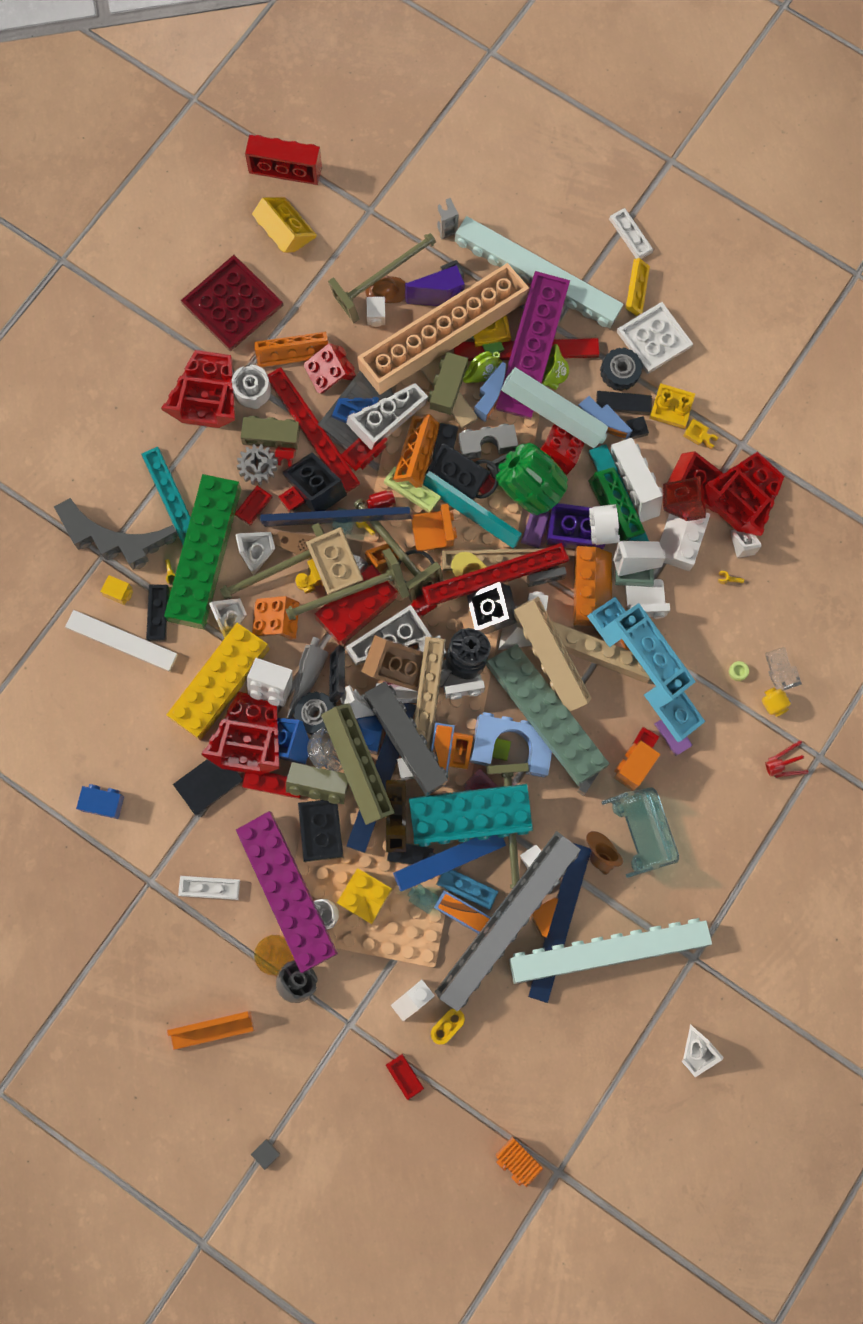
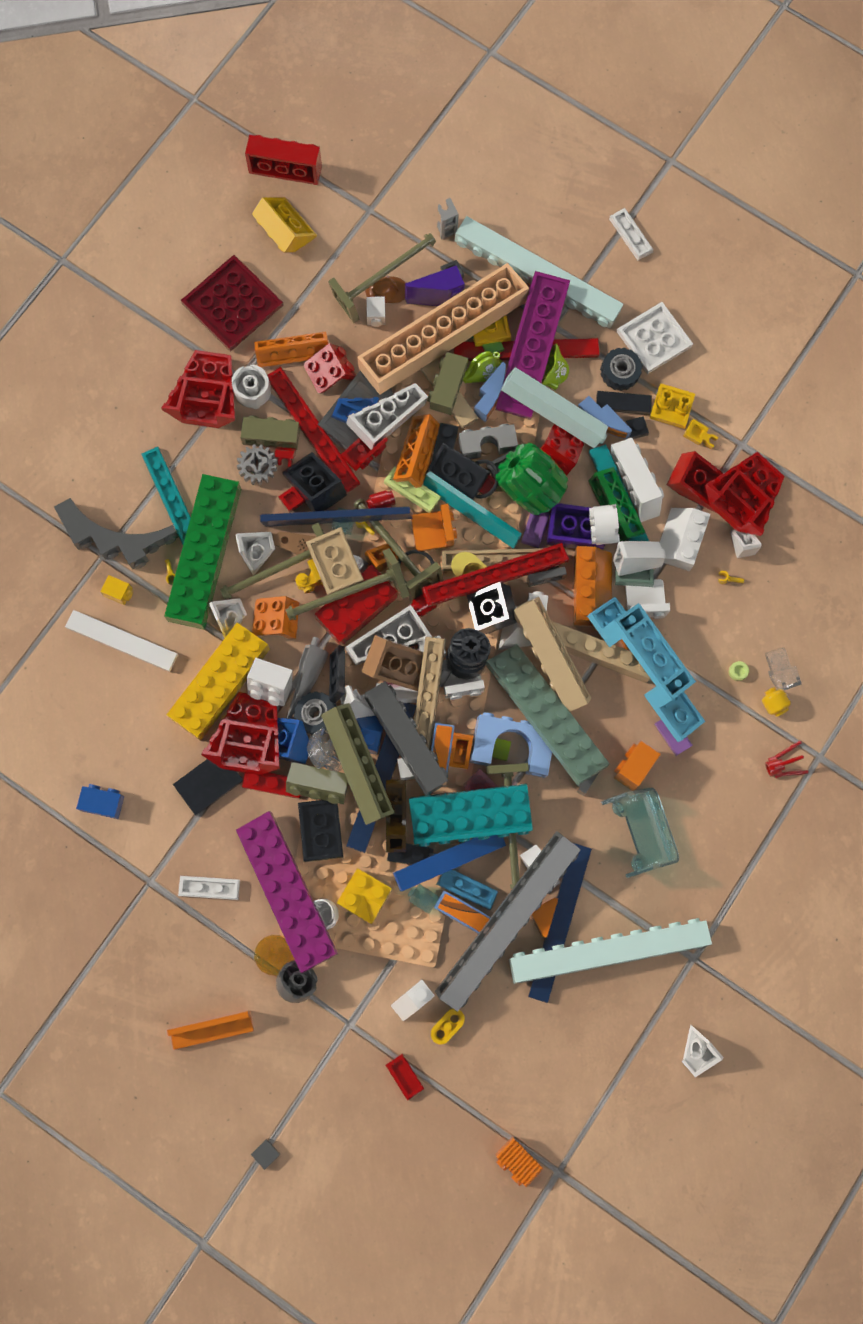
black tile [146,584,169,641] -> none
red tile [235,485,272,526] -> none
dark orange piece [586,831,624,875] -> none
yellow plate [626,258,650,316] -> none
red plate [632,727,660,749] -> none
clear red slope [663,476,706,521] -> none

